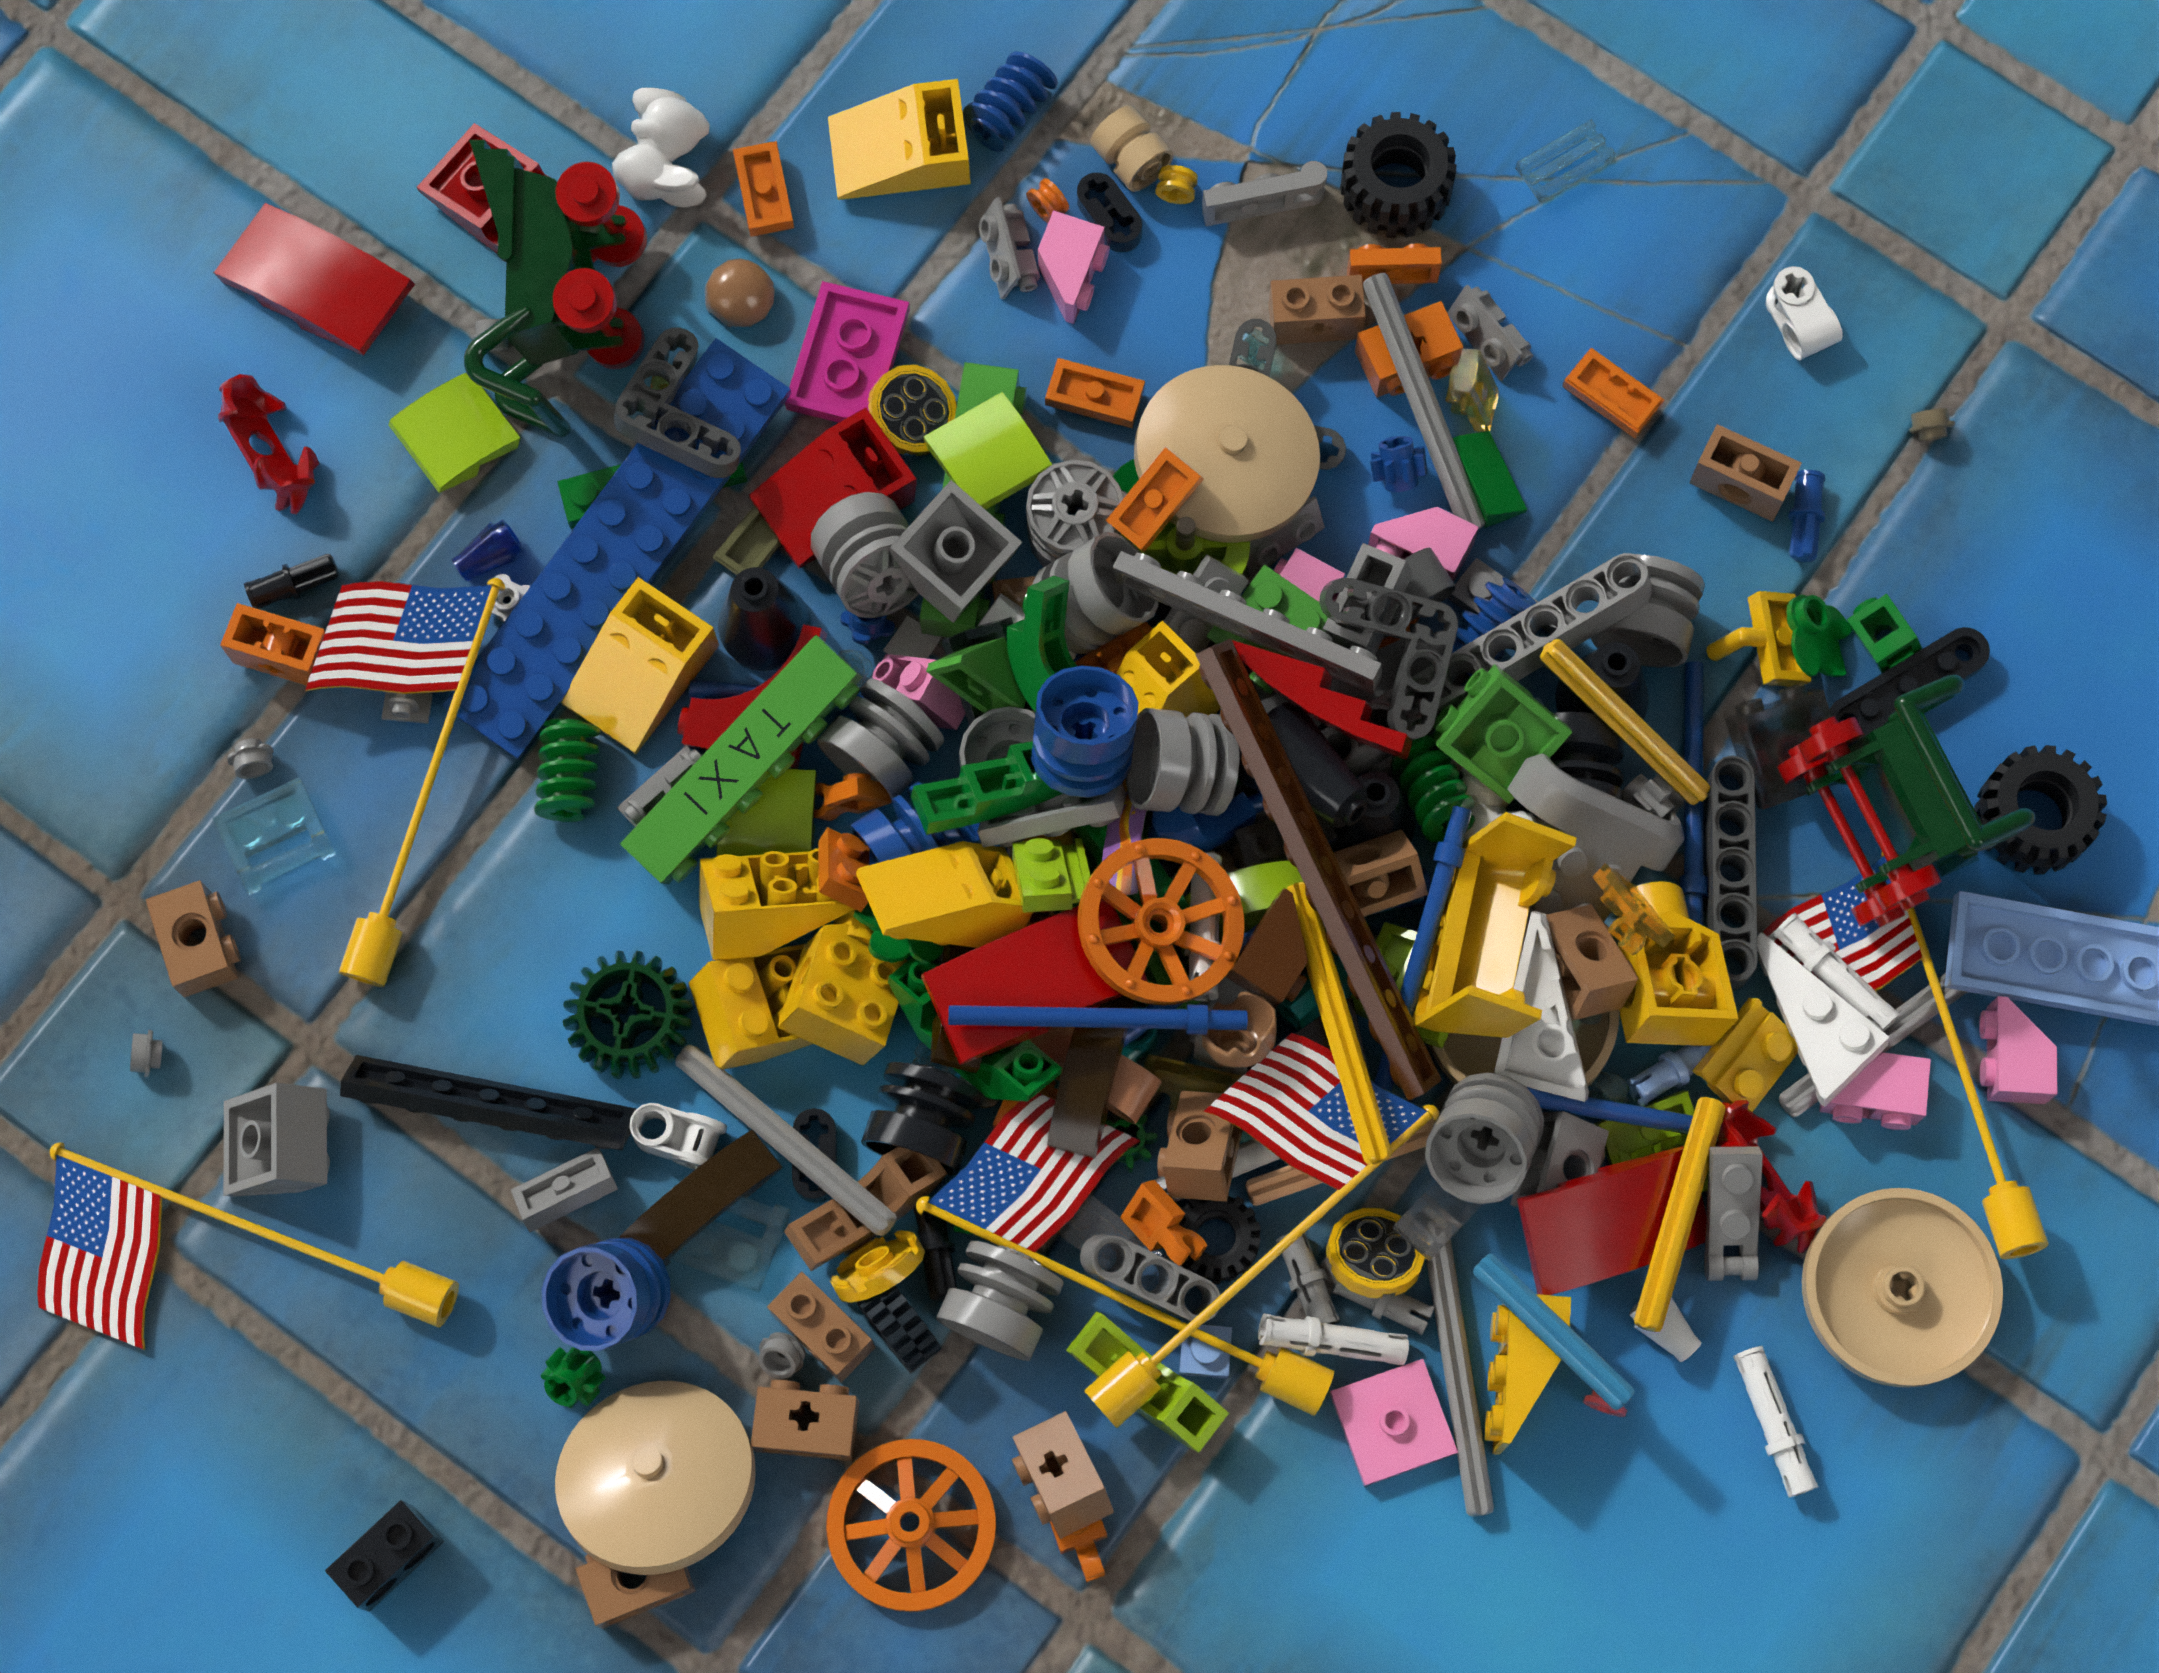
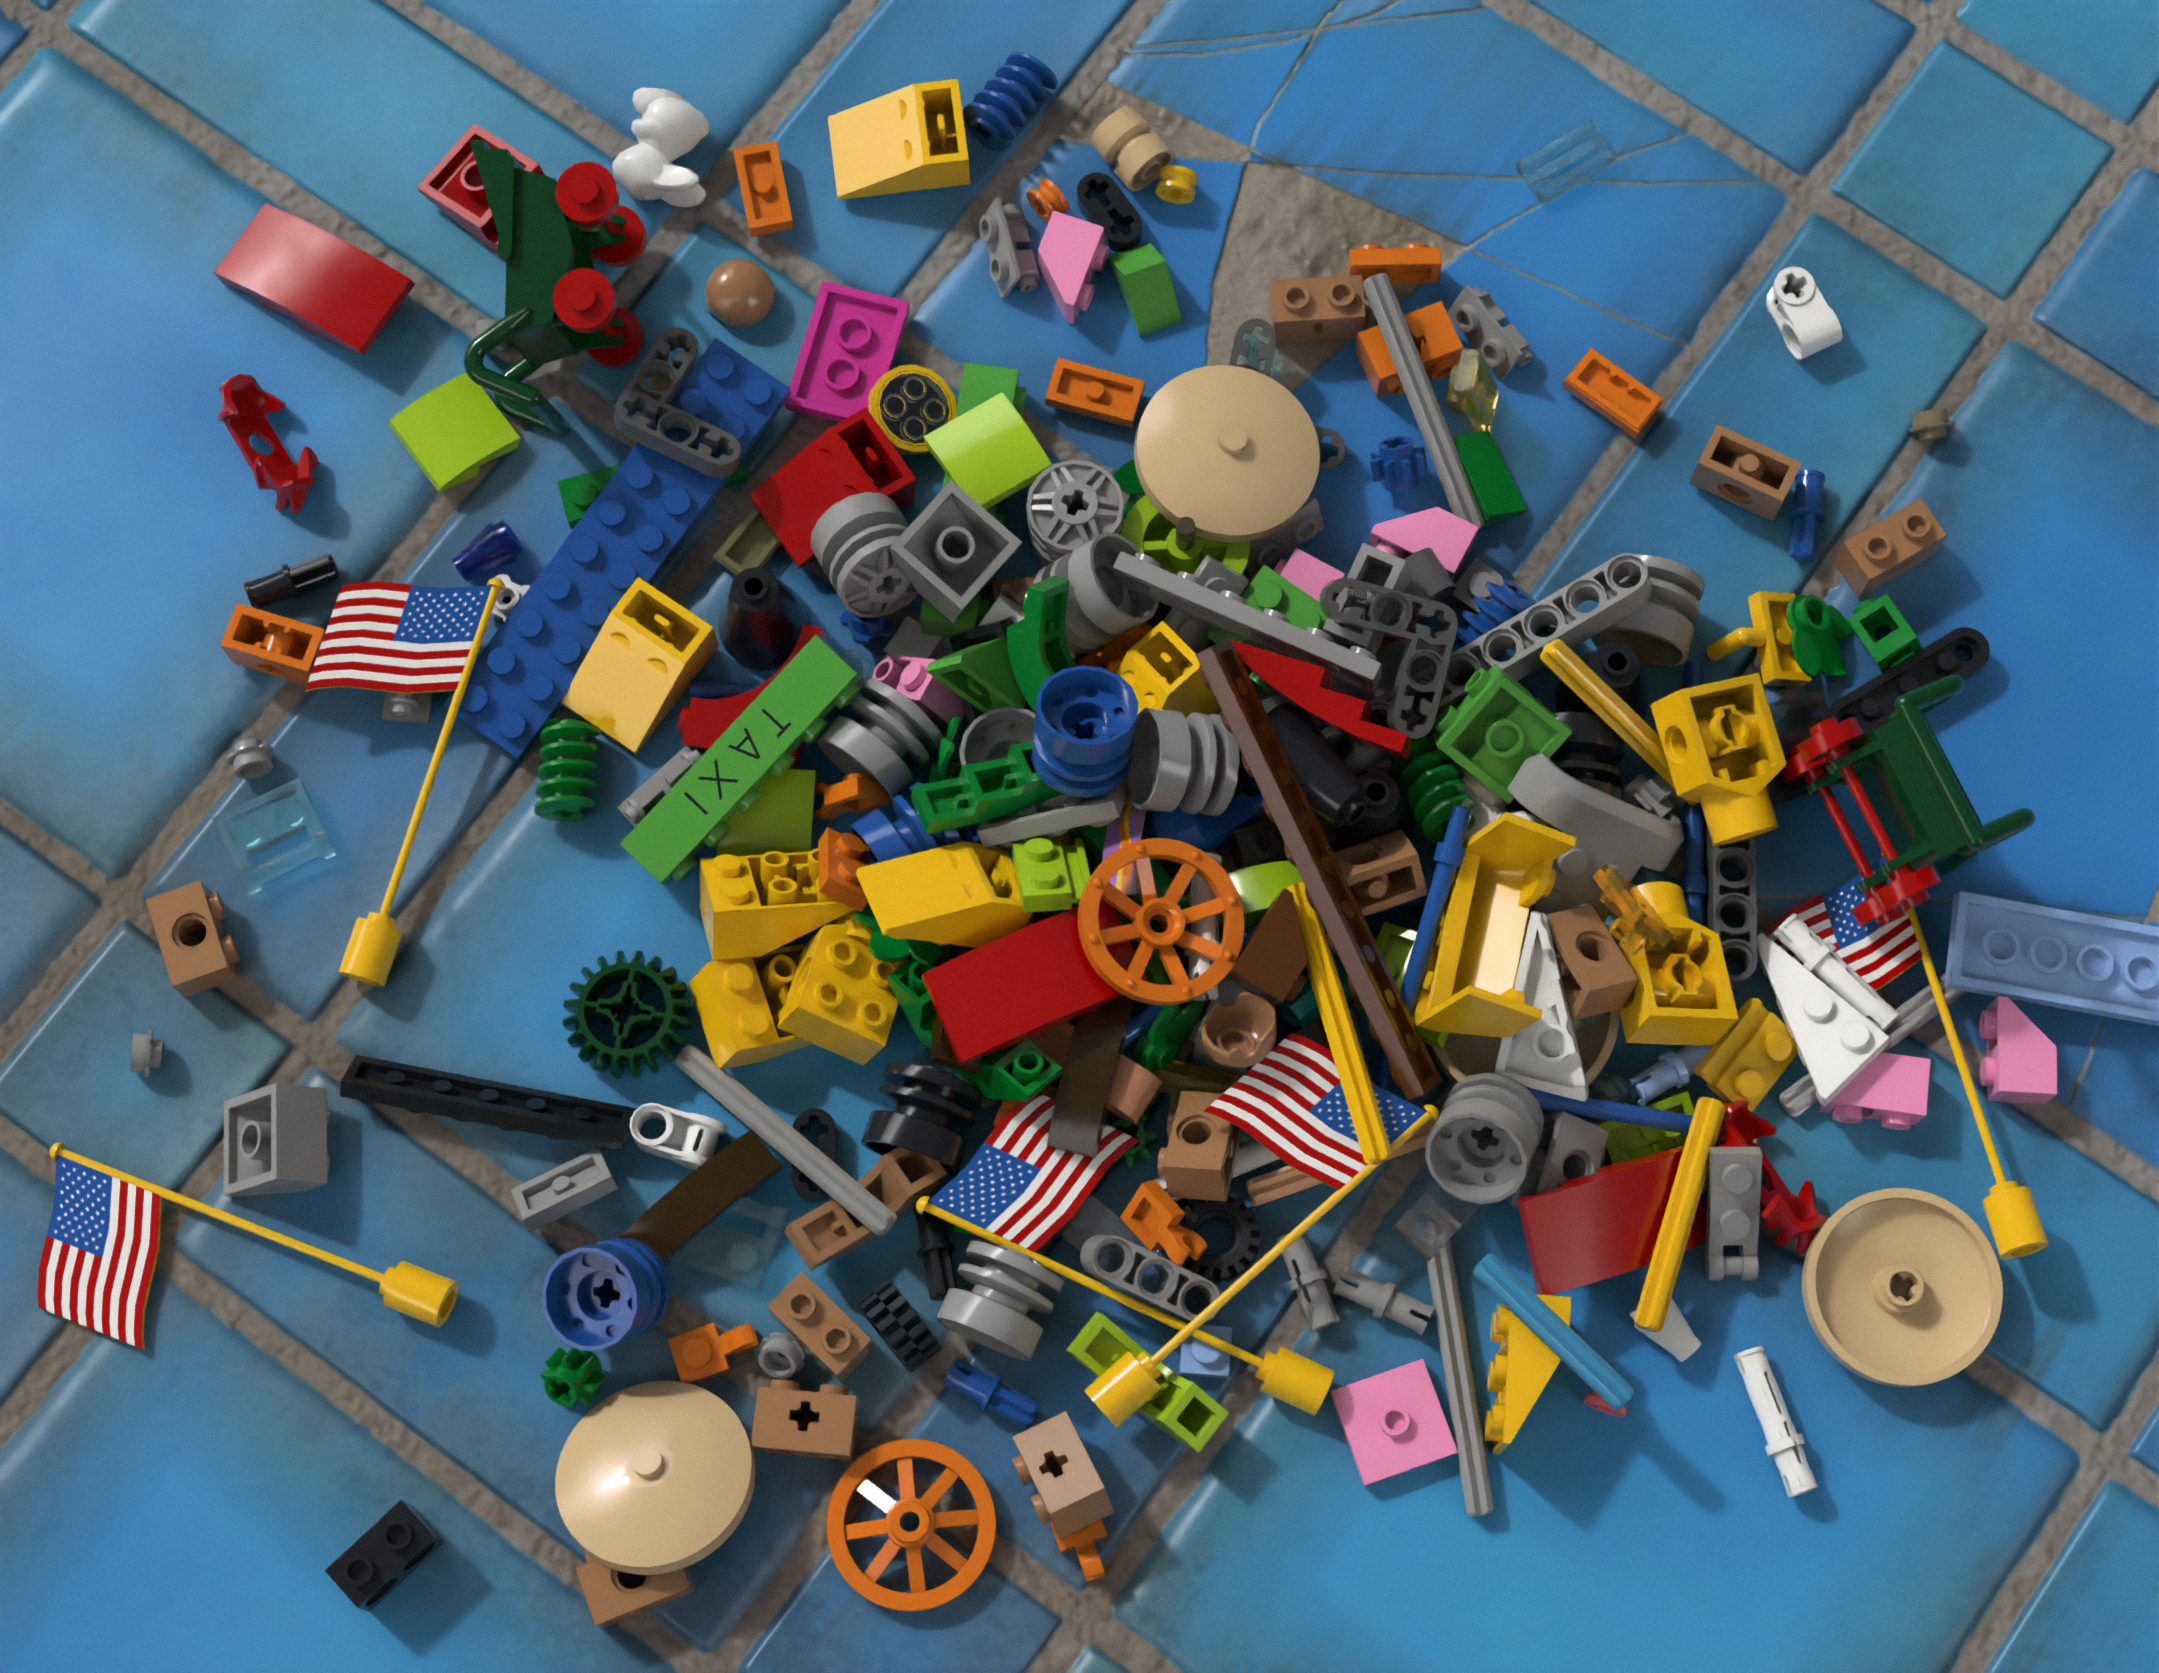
yellow tile [830,1230,925,1303] -> none
blue bar [948,1004,1248,1035] -> none
orange plate [1106,447,1204,552] -> none
light grey plate [1202,161,1327,227] -> none
white pin [1258,1313,1409,1366] -> none
tile [1326,1208,1425,1298] -> none
black tyre [1340,112,1457,238] -> none
black tyre [1974,745,2107,875] -> none
none -> orange plate [668,1322,760,1385]
none -> green plate [926,717,961,783]
none -> blue axle [943,1358,1041,1429]
none -> bright green slope [1107,242,1182,337]
none -> green plate [1133,1000,1205,1073]
none -> yellow brick [1650,673,1787,846]
none -> medium nougat brick [1833,498,1947,599]

